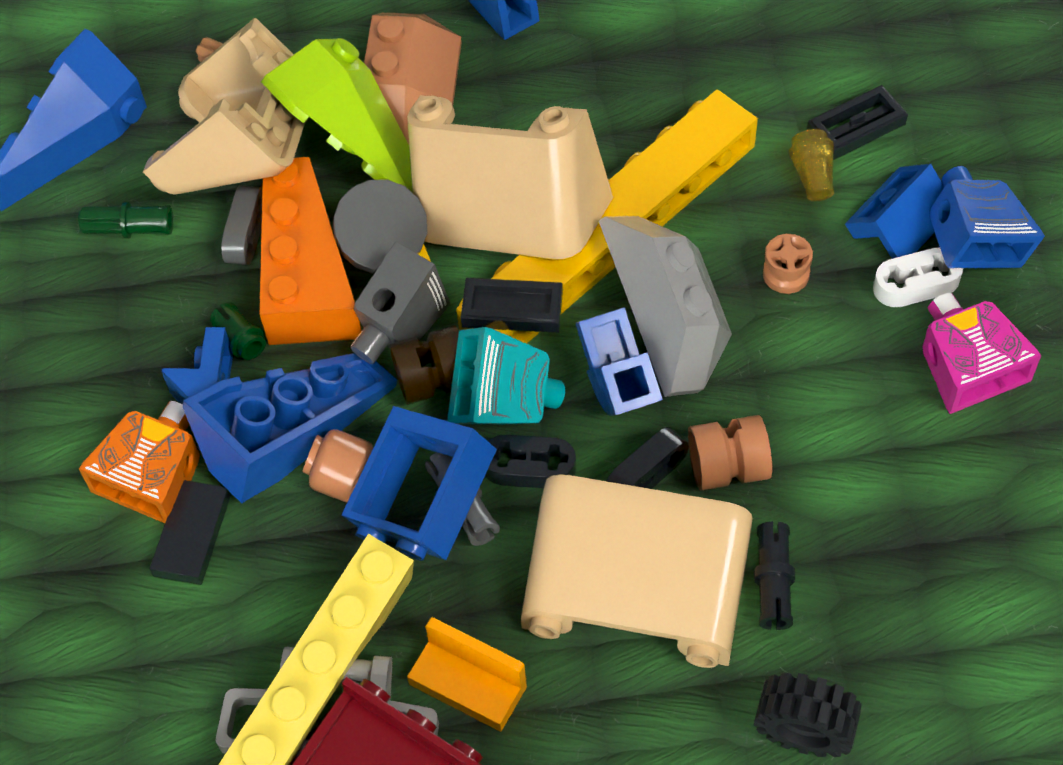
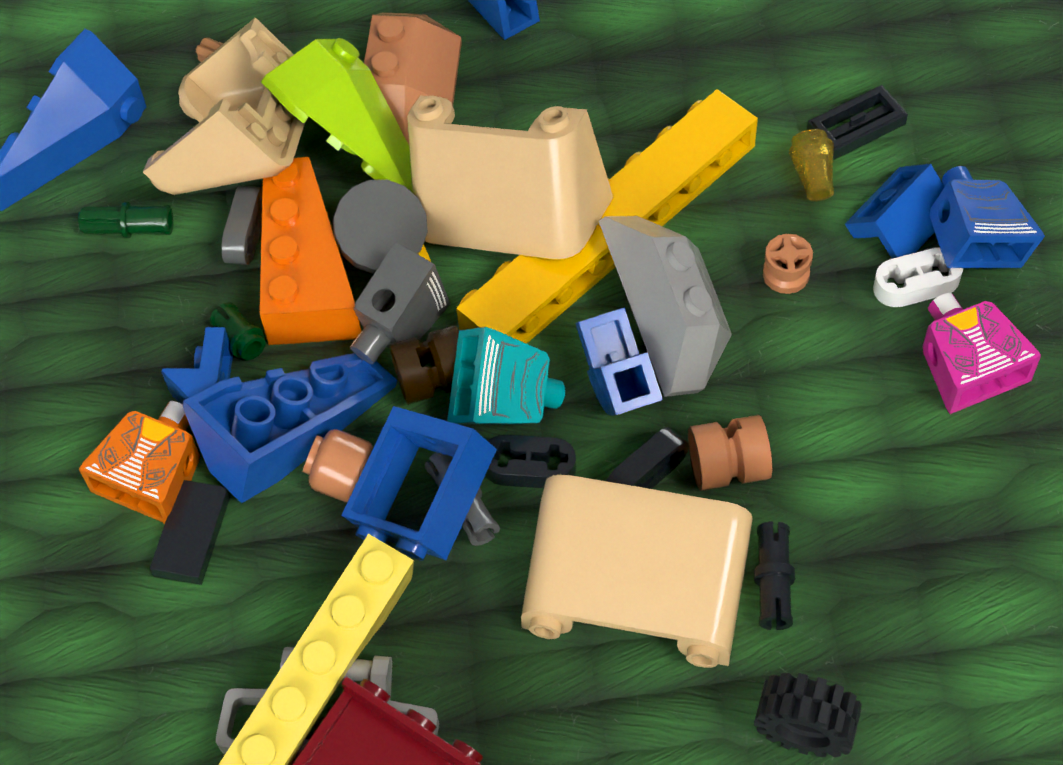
light orange panel [407,617,527,732] -> none
black tile [461,278,563,333] -> none

